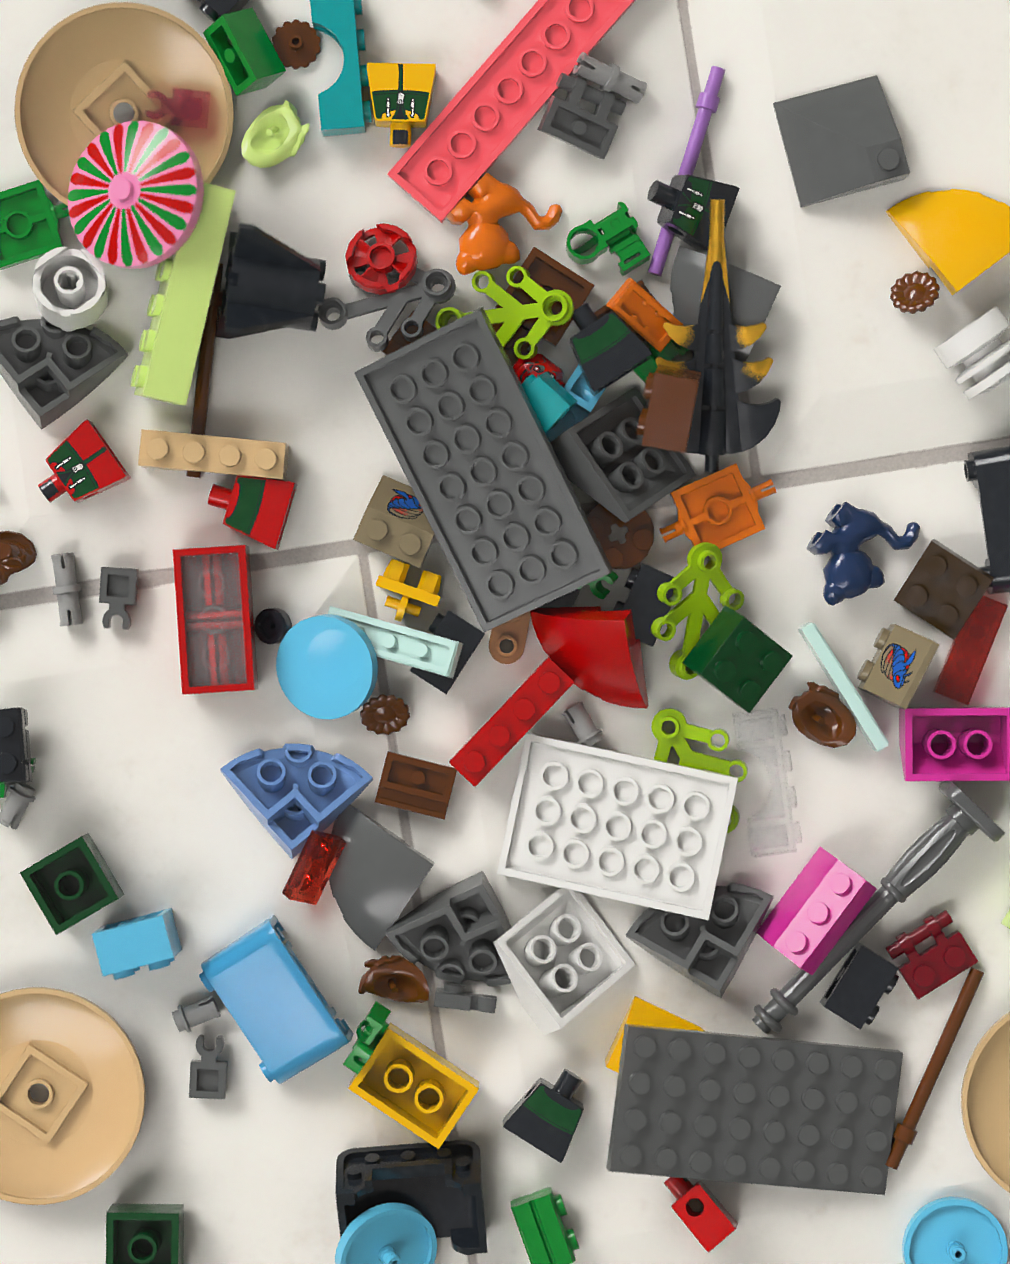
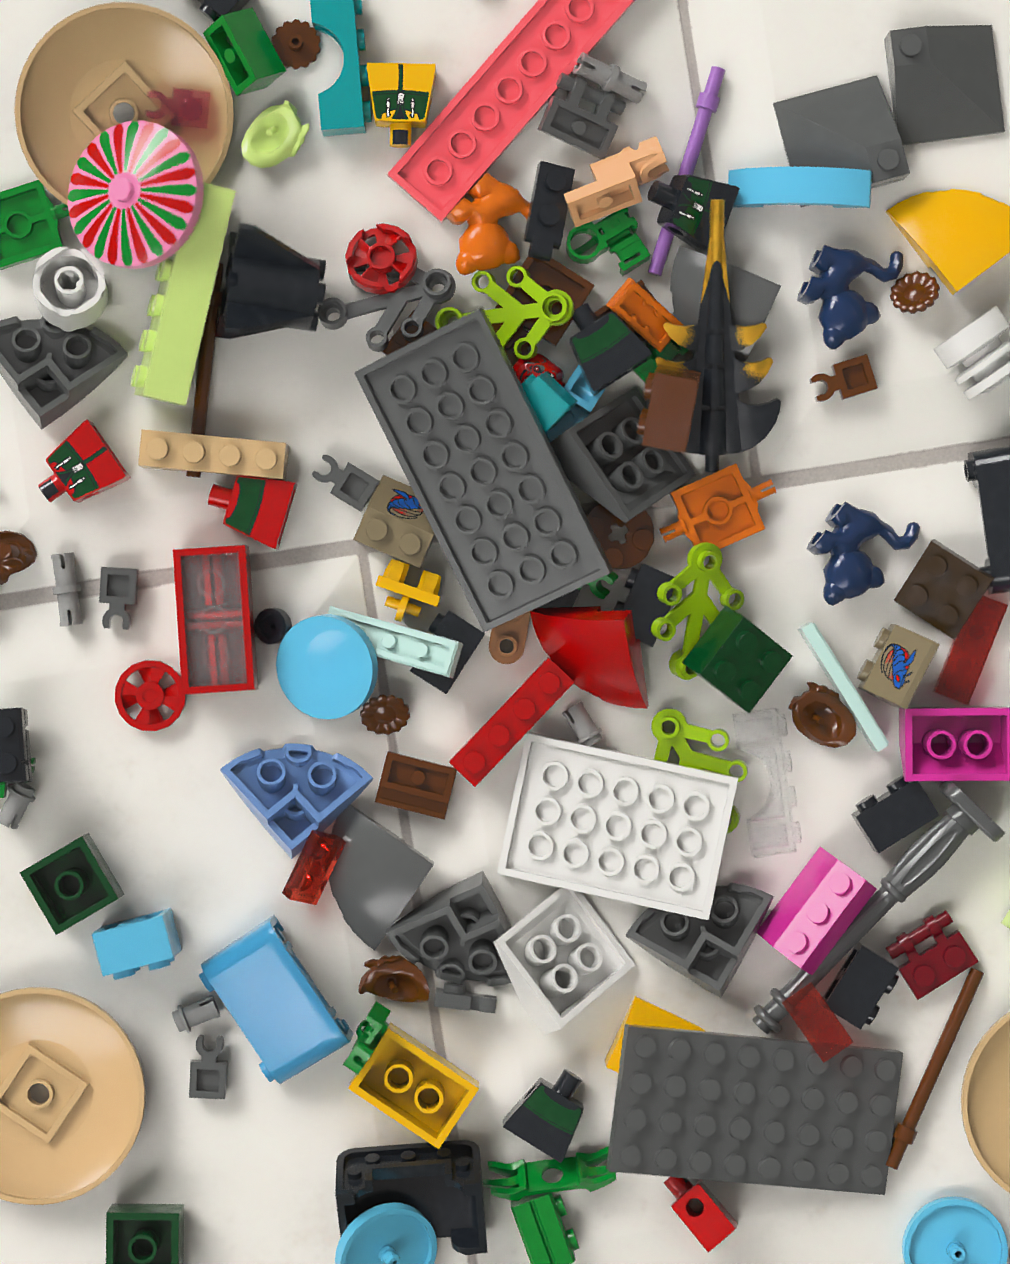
none -> red piece [115,660,187,731]
none -> dark grey plate [312,455,380,512]
none -> green piece [482,1146,617,1201]
none -> black hinge [524,161,575,262]
none -> light nougat plate [564,136,669,228]
none -> medium azure slope [728,167,872,208]
none -> clear red plate [782,981,854,1063]
none -> dark blue animal [797,245,903,350]
none -> reddish brown plate [809,354,878,402]
none -> black brick [851,775,940,854]
none -> dark grey slope [884,25,1005,145]

